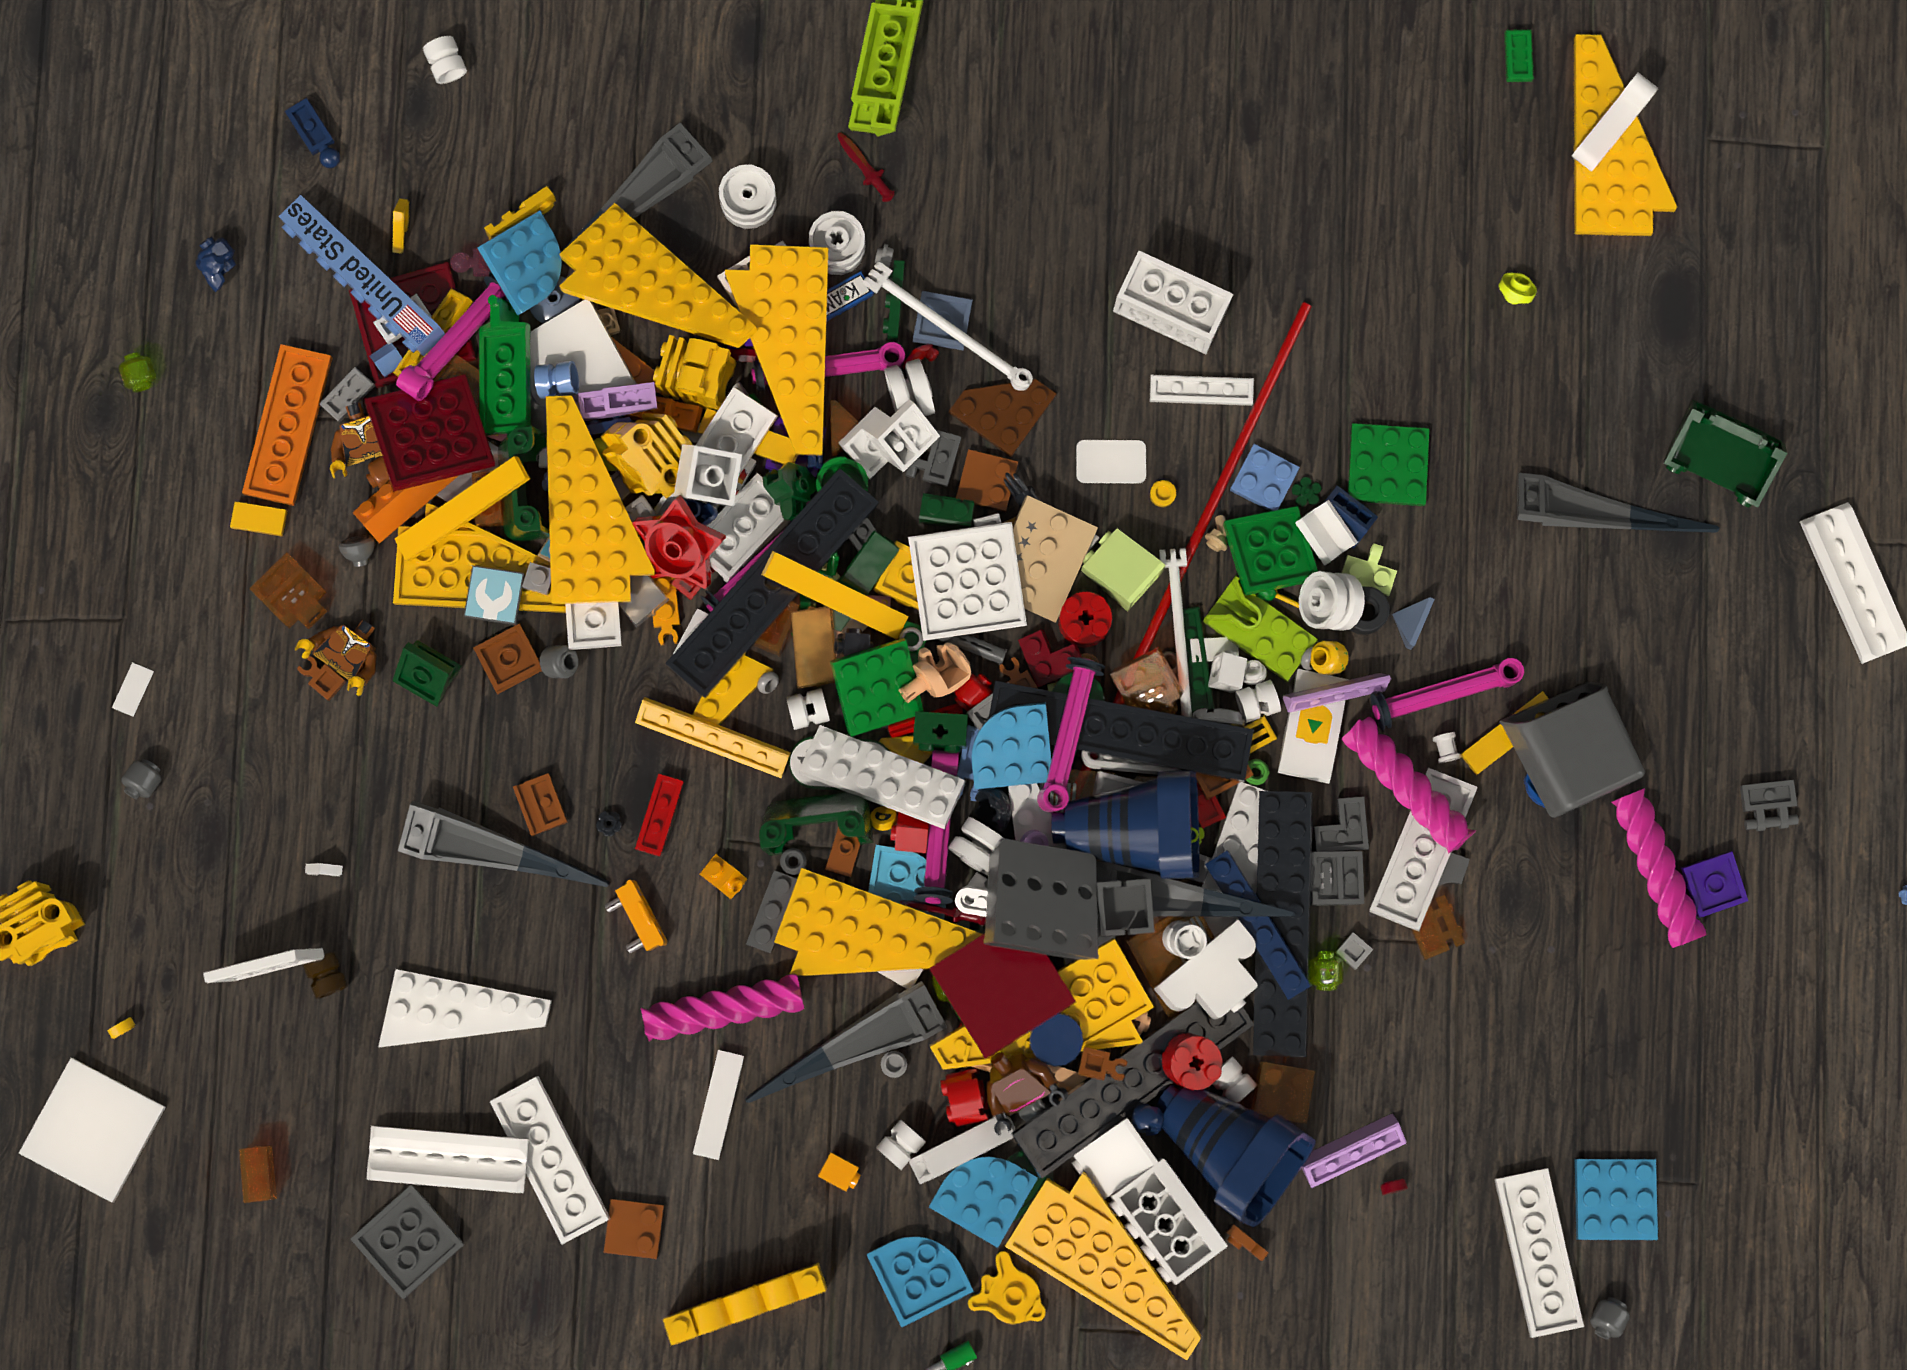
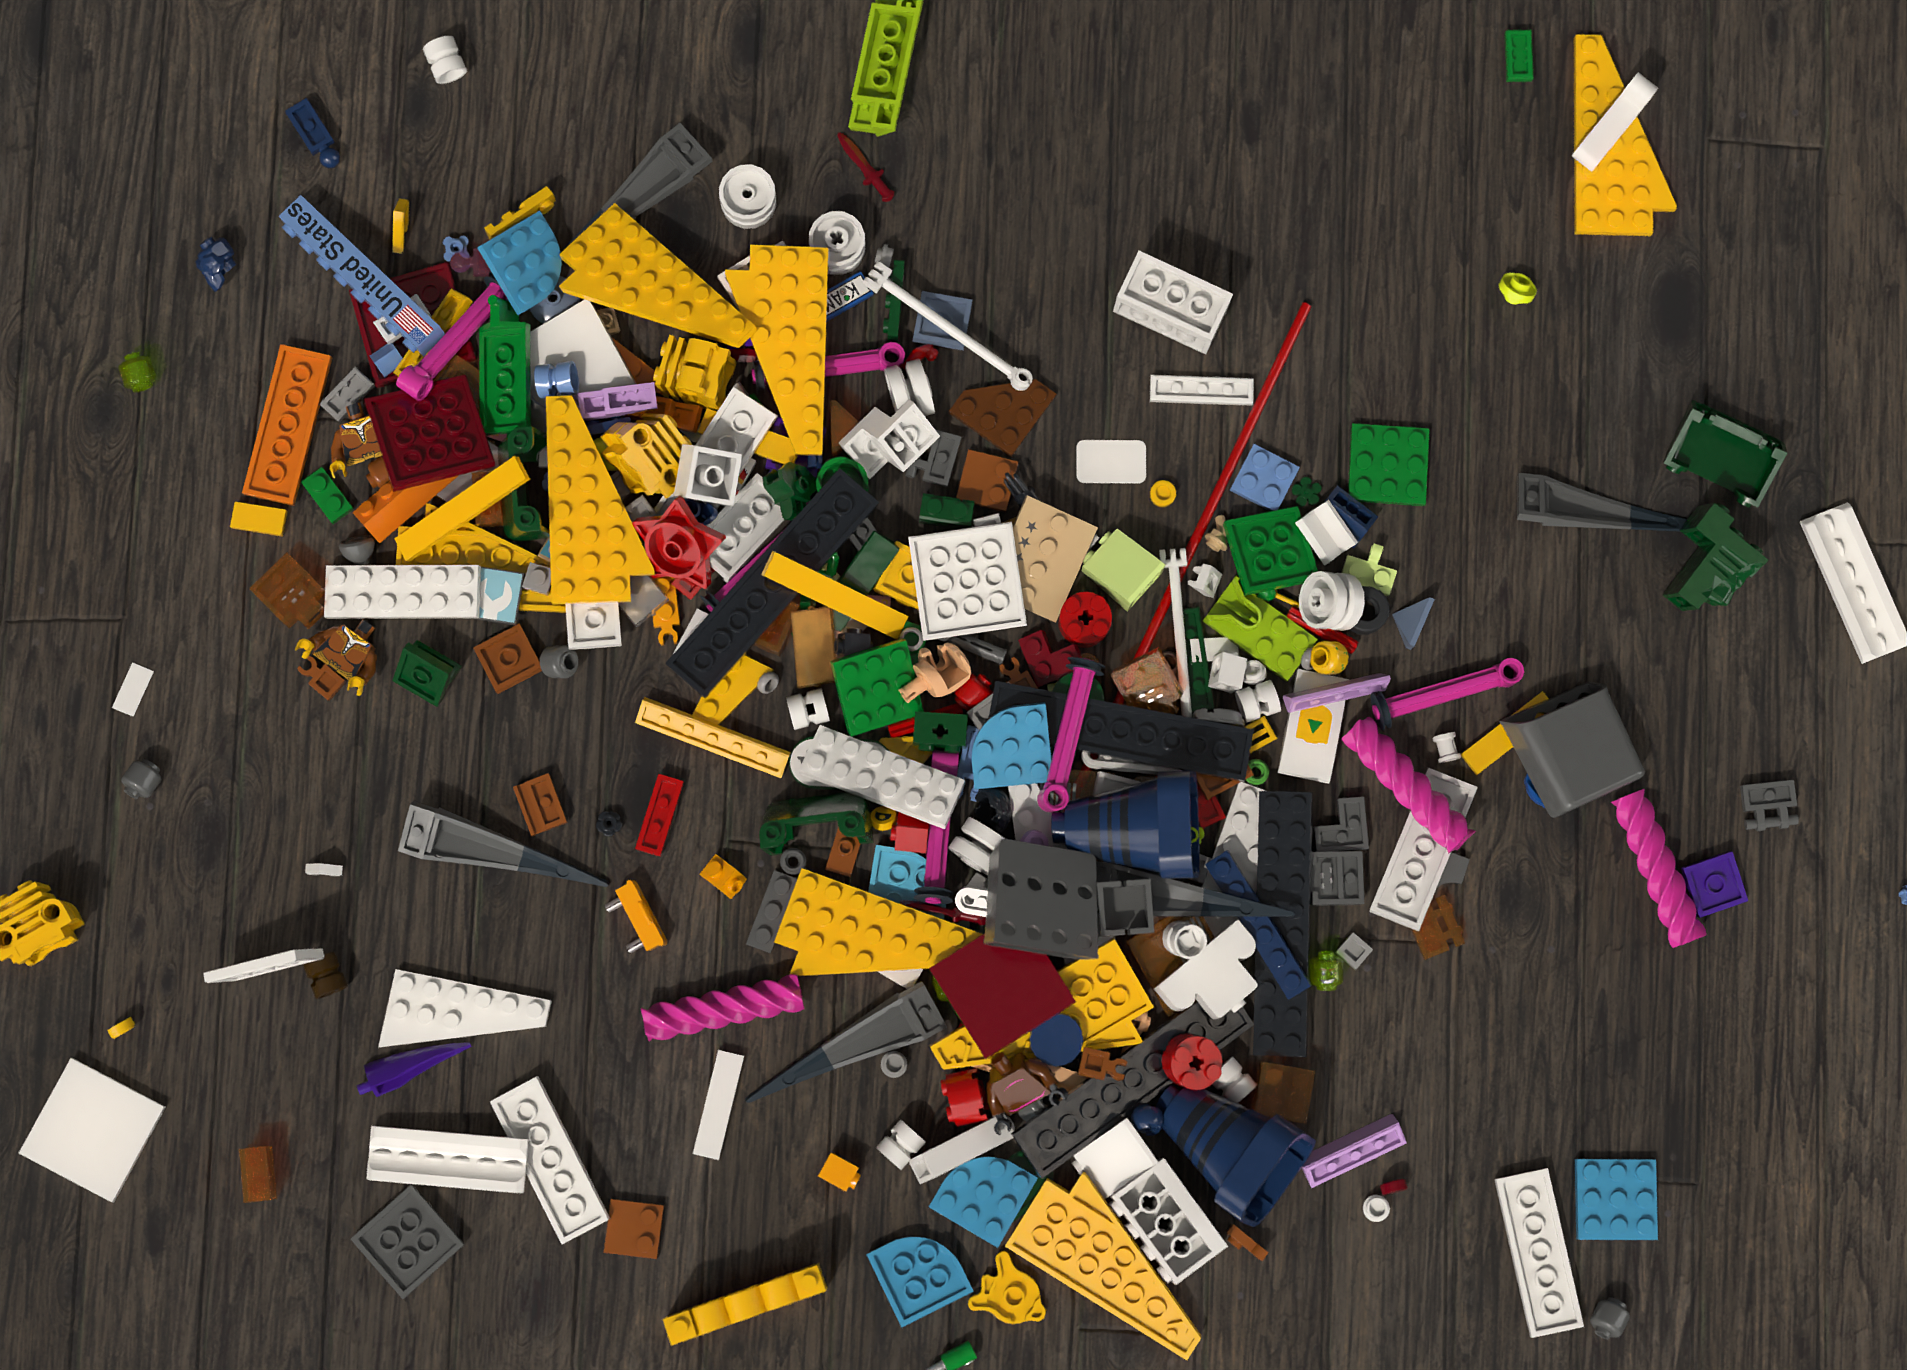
none -> green plate [301,467,354,524]
none -> white plate [324,565,481,619]
none -> dark purple piece [356,1042,472,1097]
none -> medium blue plate [443,236,469,262]
none -> white tile [1188,564,1222,598]
none -> red axle [1286,606,1358,654]
none -> white plate [1363,1195,1390,1222]
none -> dark green brick [1662,503,1768,611]

